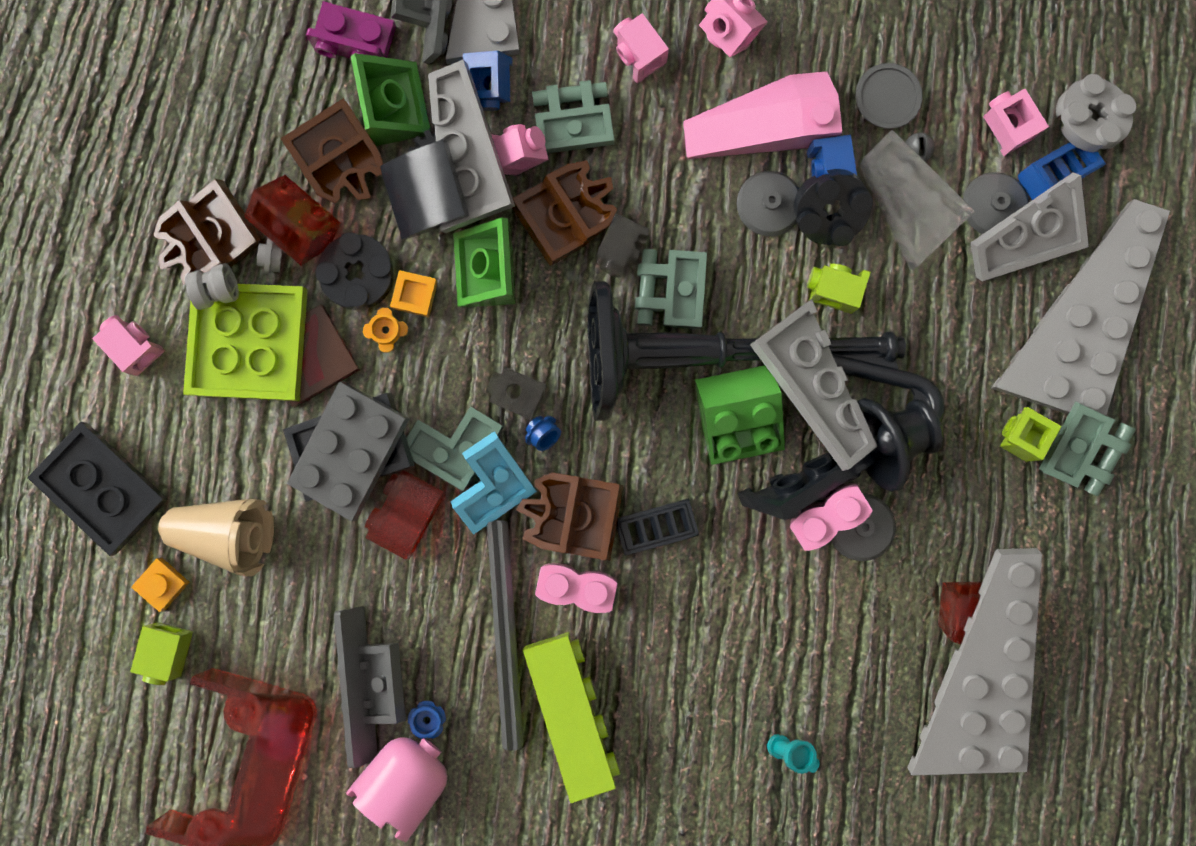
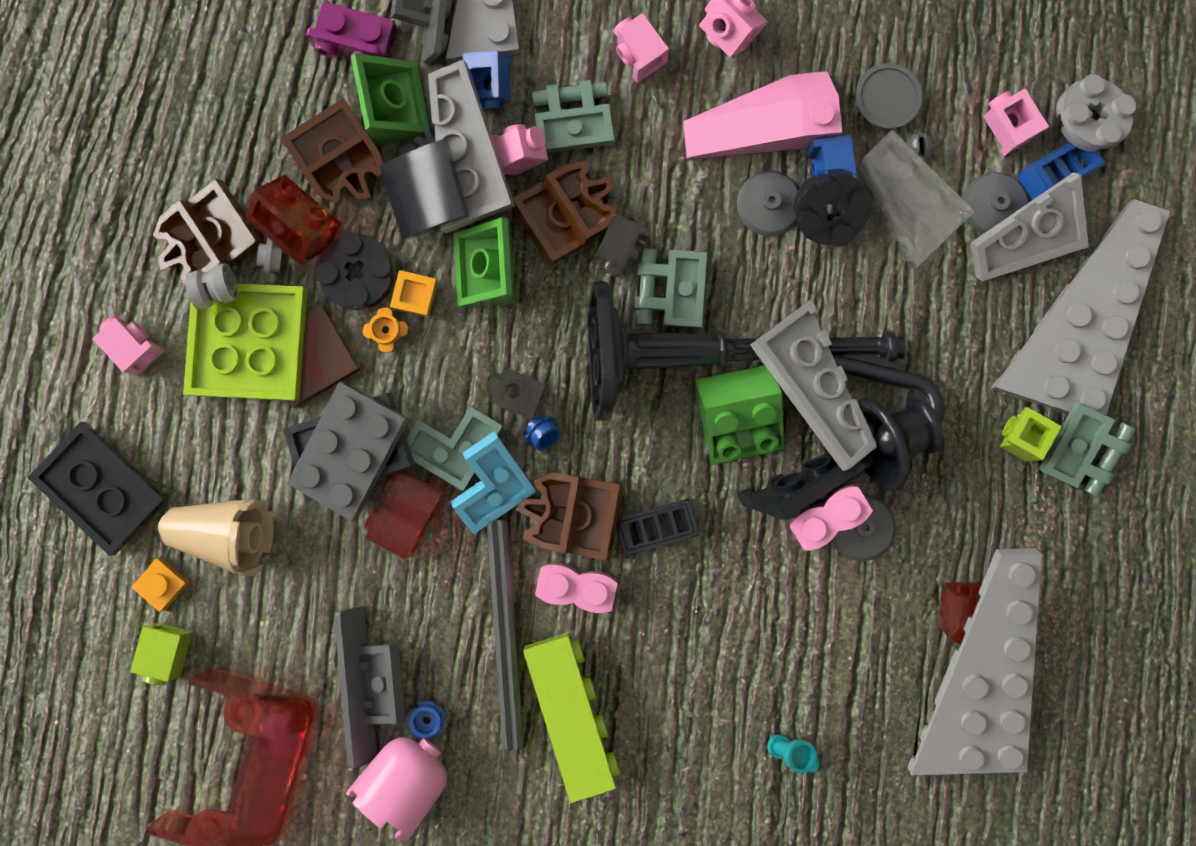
lime brick [807,264,871,314] -> none

